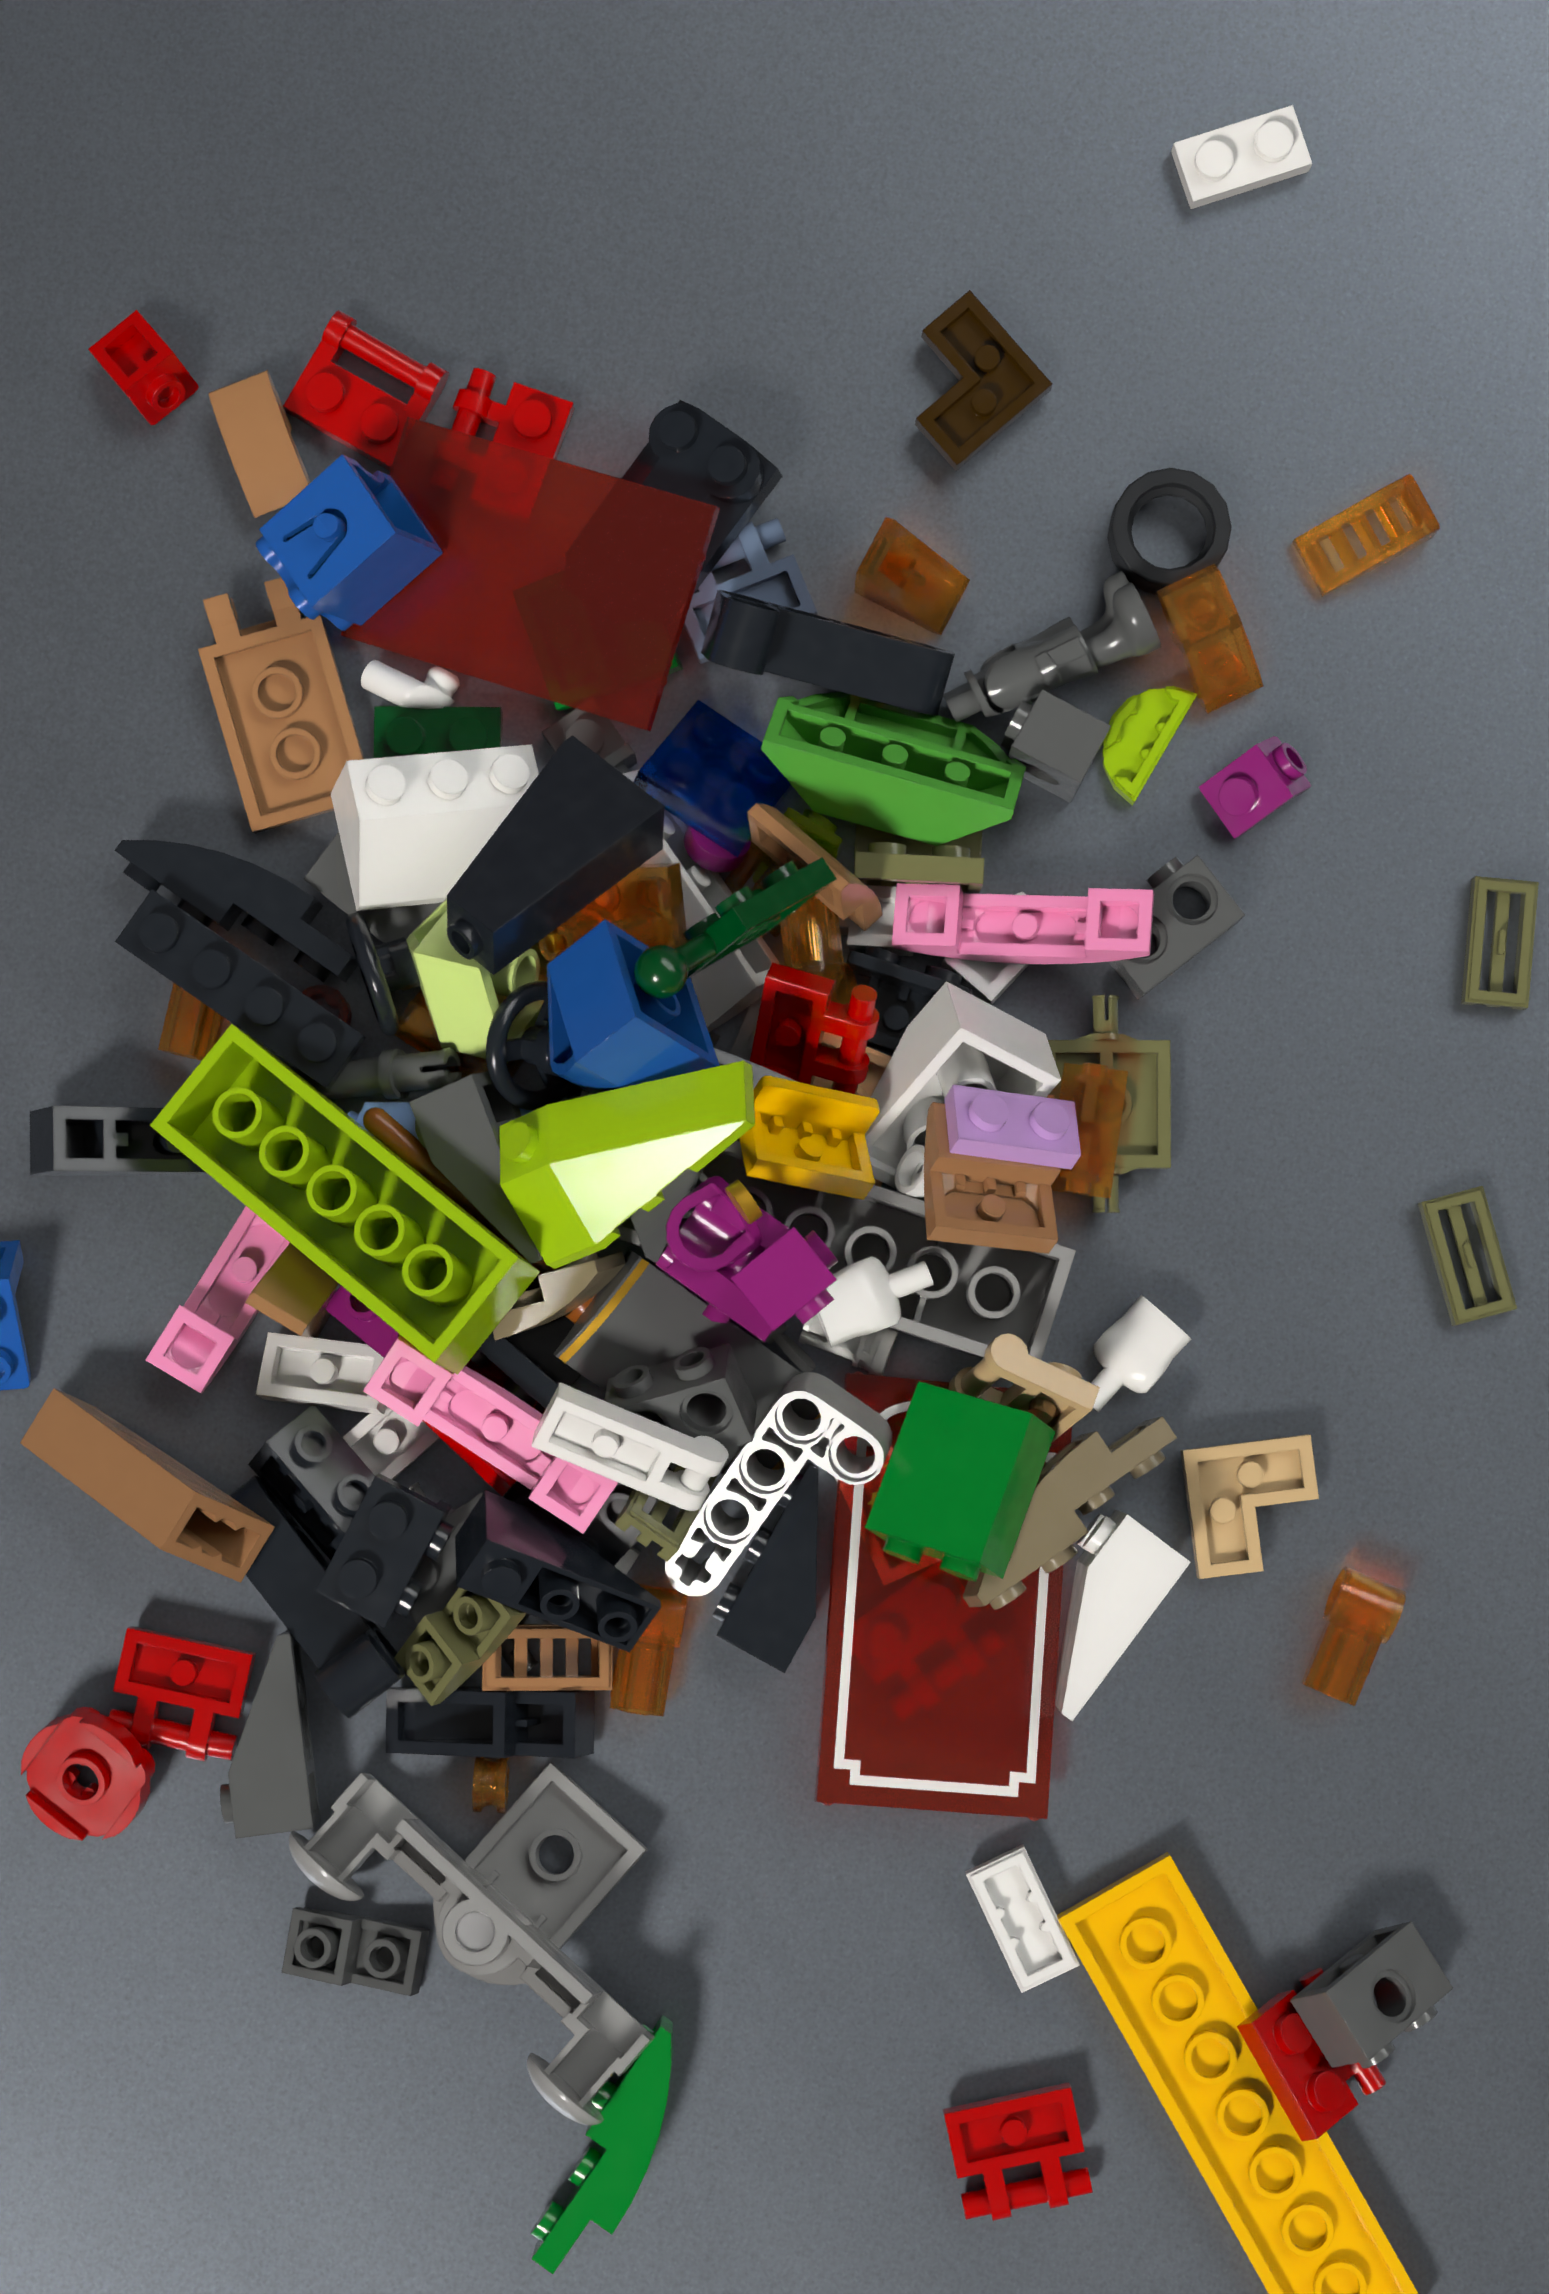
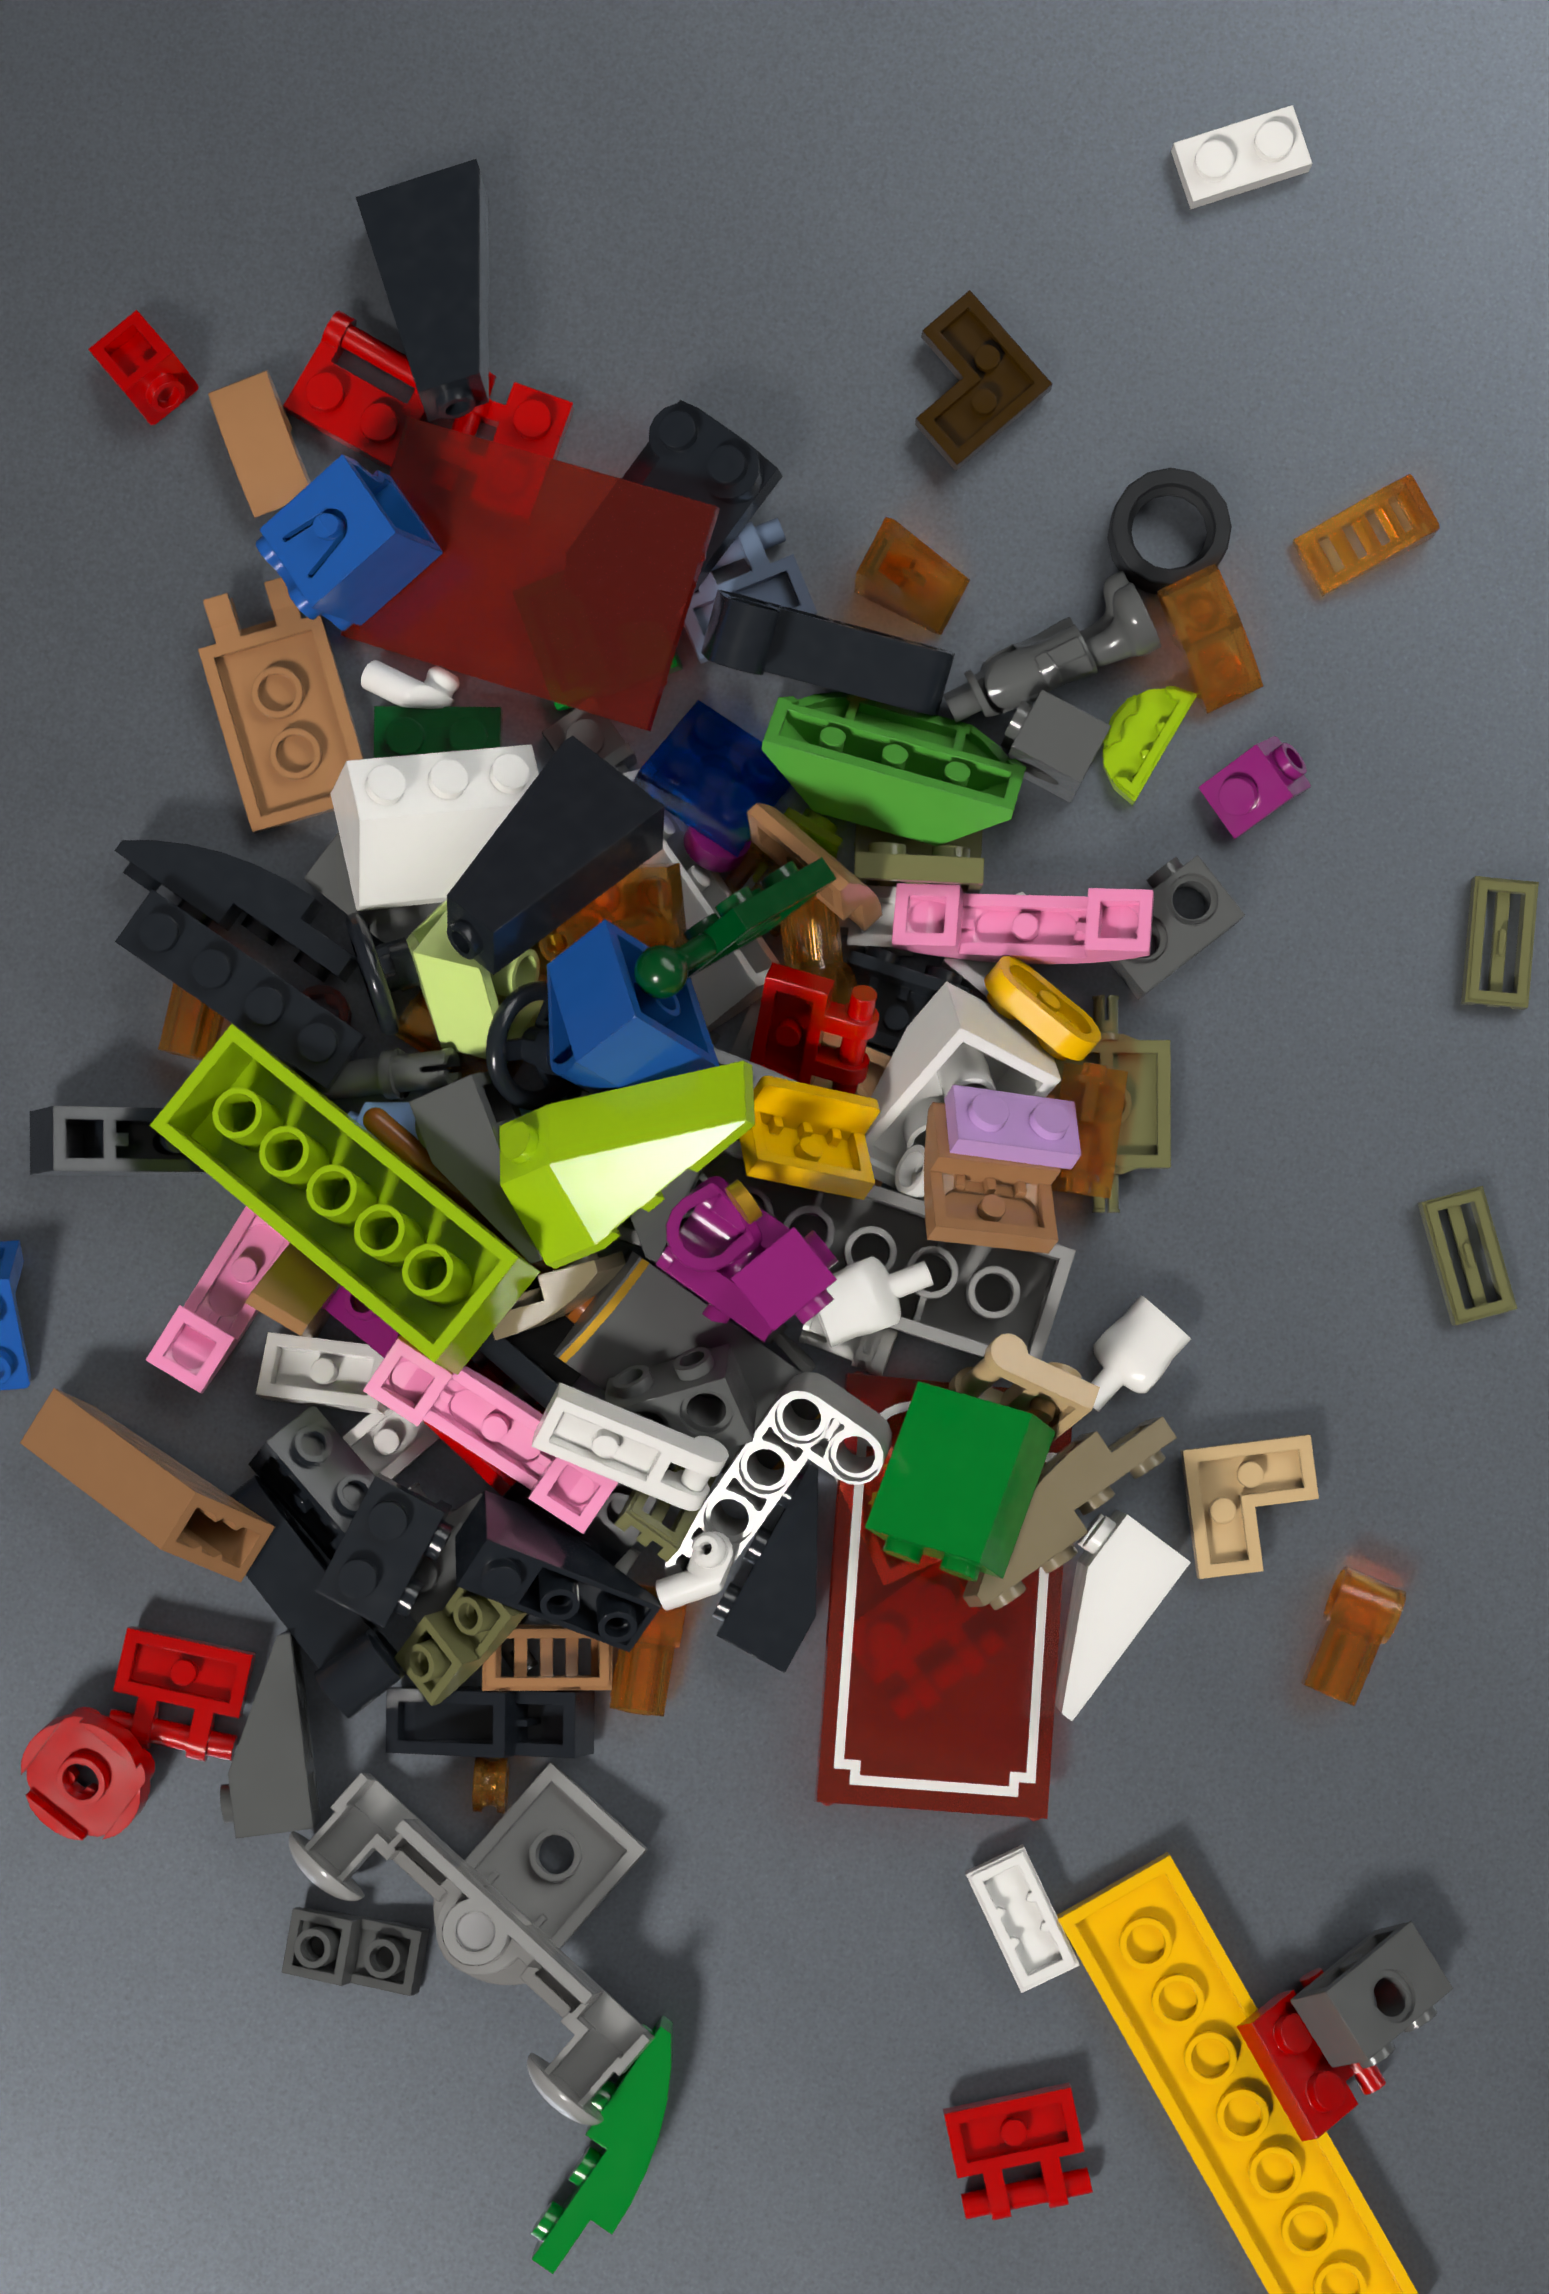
none -> black slope [356,159,489,422]
none -> white arm [656,1531,734,1611]
none -> yellow plate [984,956,1101,1061]

